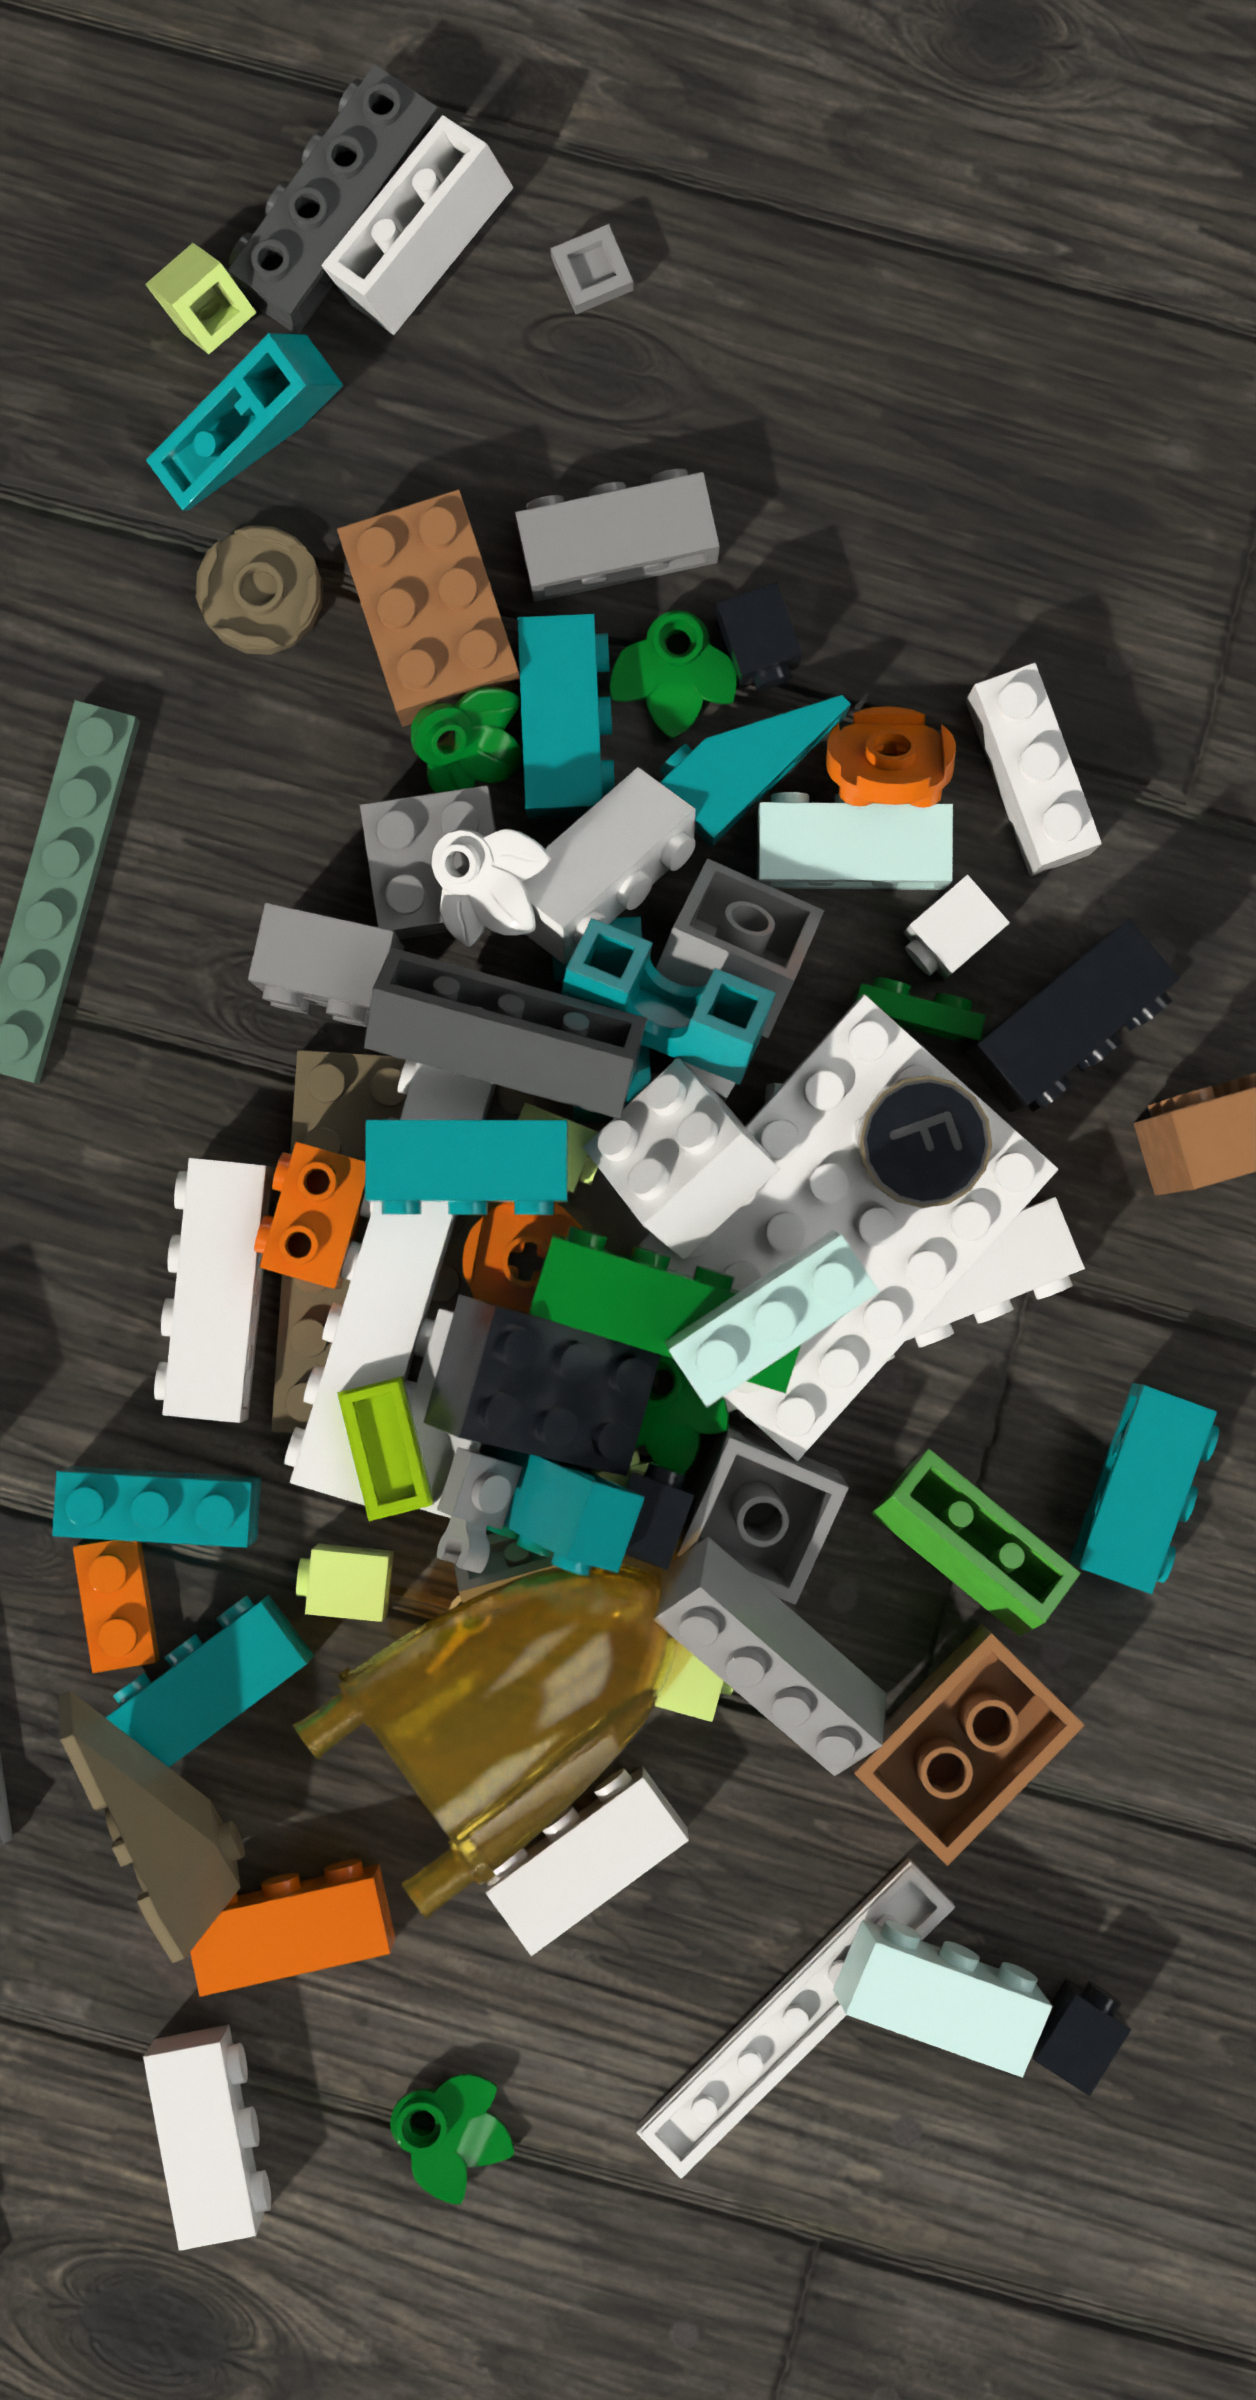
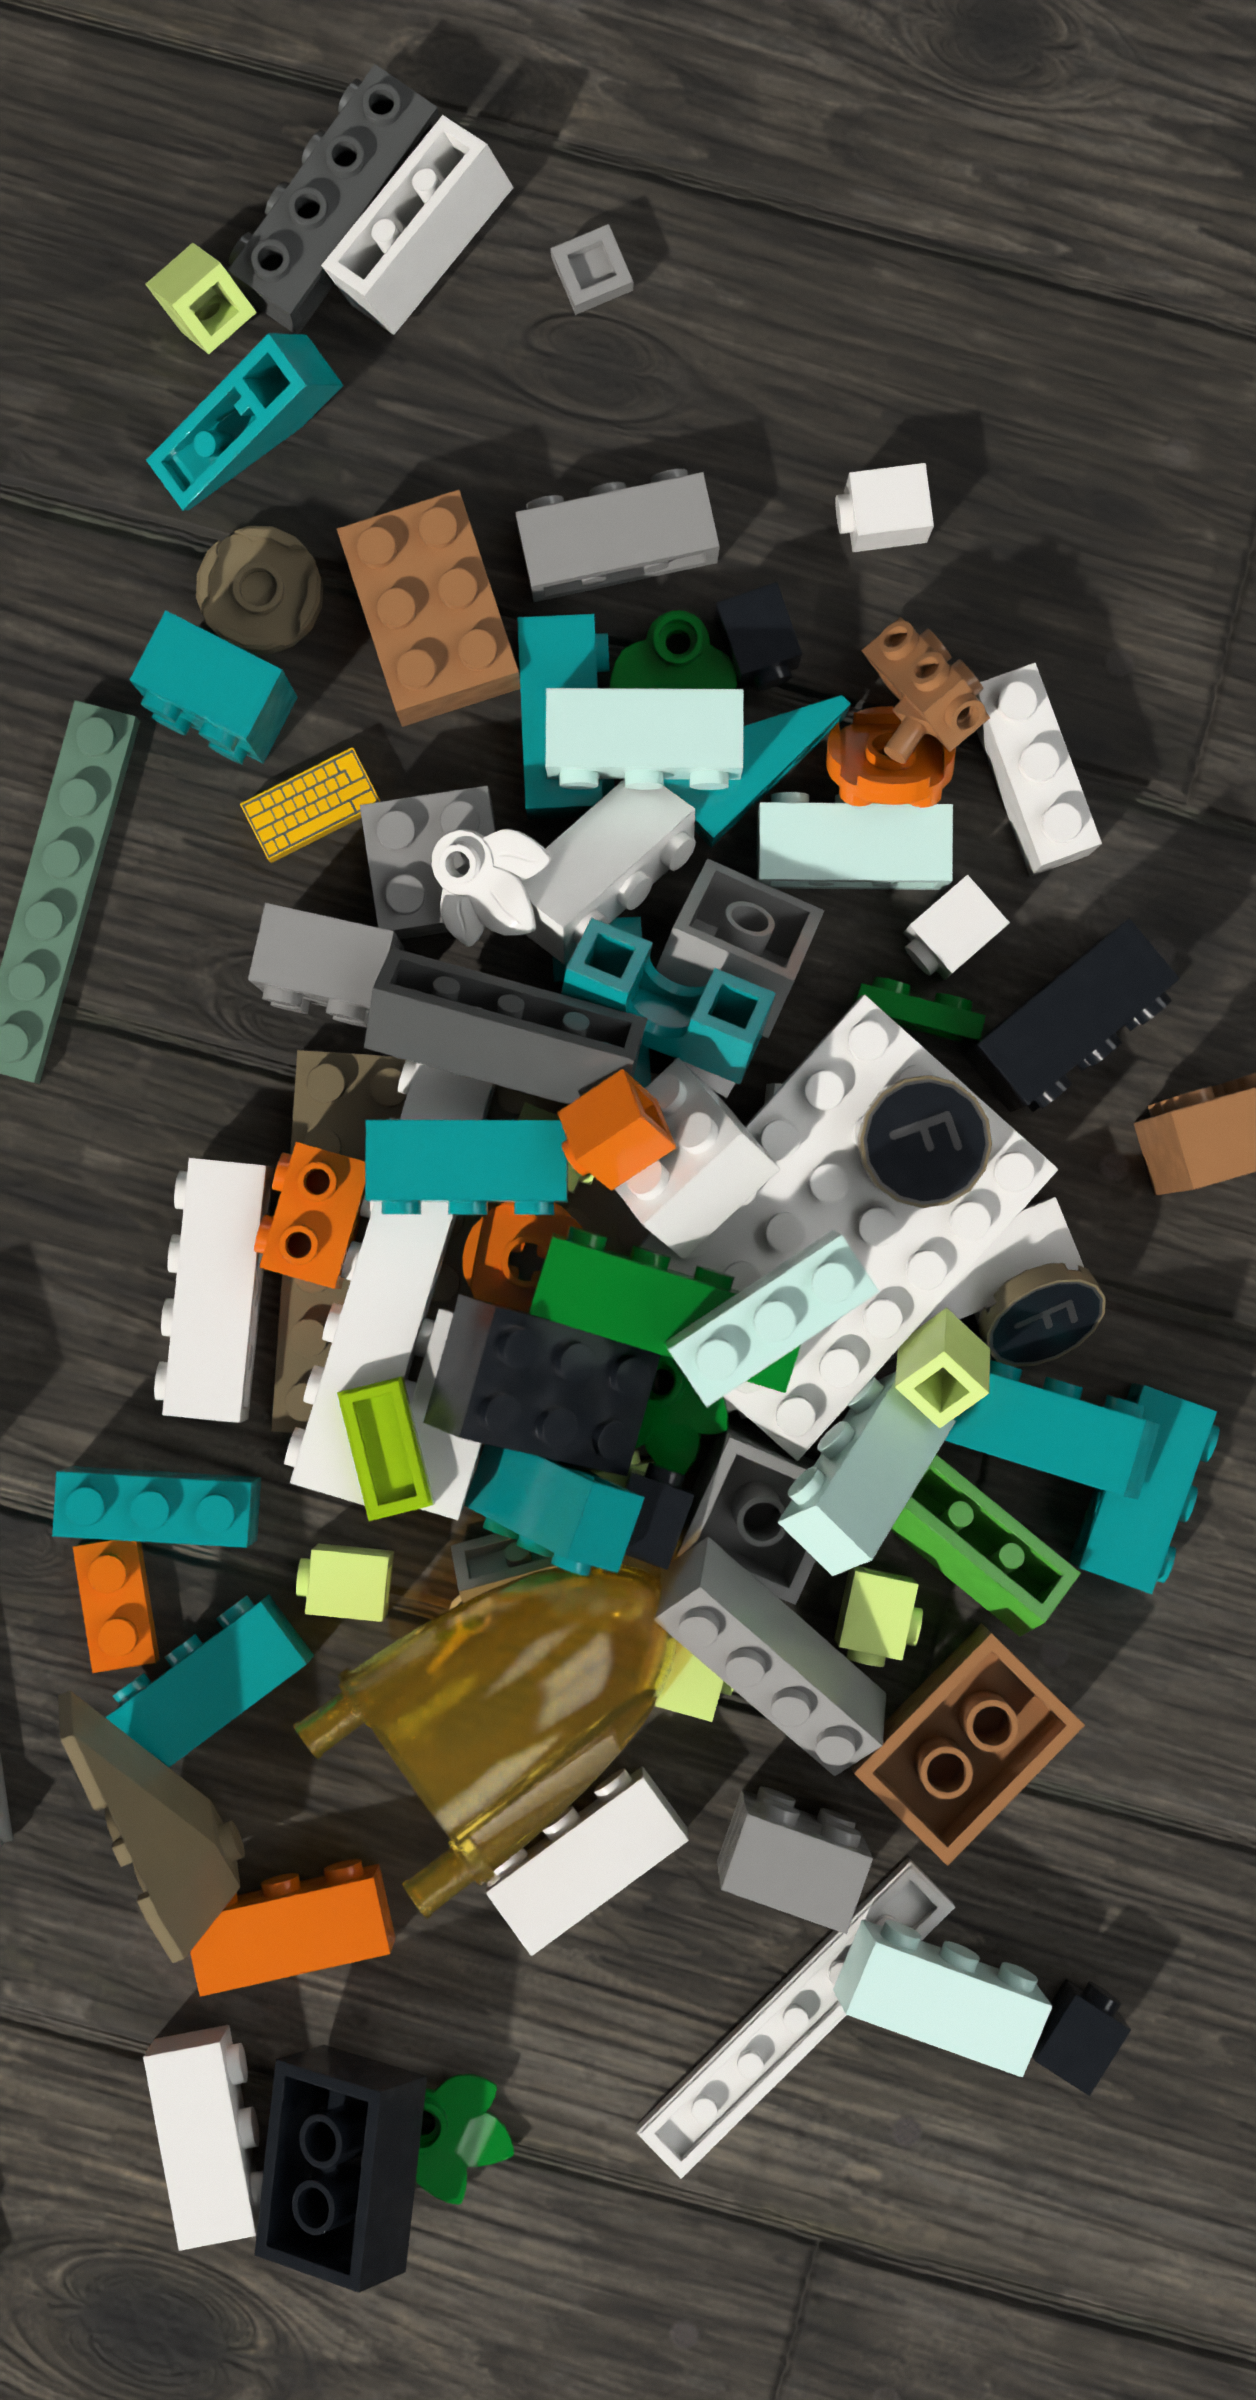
green plate [411,686,524,793] -> none
light grey plate [437,1447,522,1574] -> none
none -> teal brick [129,610,298,764]
none -> yellow tile [240,747,381,863]
none -> black brick [254,2045,427,2293]
none -> light aqua brick [546,688,743,790]
none -> orange brick [557,1069,677,1191]
none -> light grey brick [717,1786,873,1934]
none -> light aqua brick [778,1372,956,1576]
none -> yellowish green brick [834,1566,923,1667]
none -> white brick [835,463,934,552]
none -> medium nougat brick [861,617,990,764]
none -> yellowish green brick [895,1307,991,1428]
none -> teal brick [945,1360,1160,1500]
none -> tile [979,1263,1106,1367]

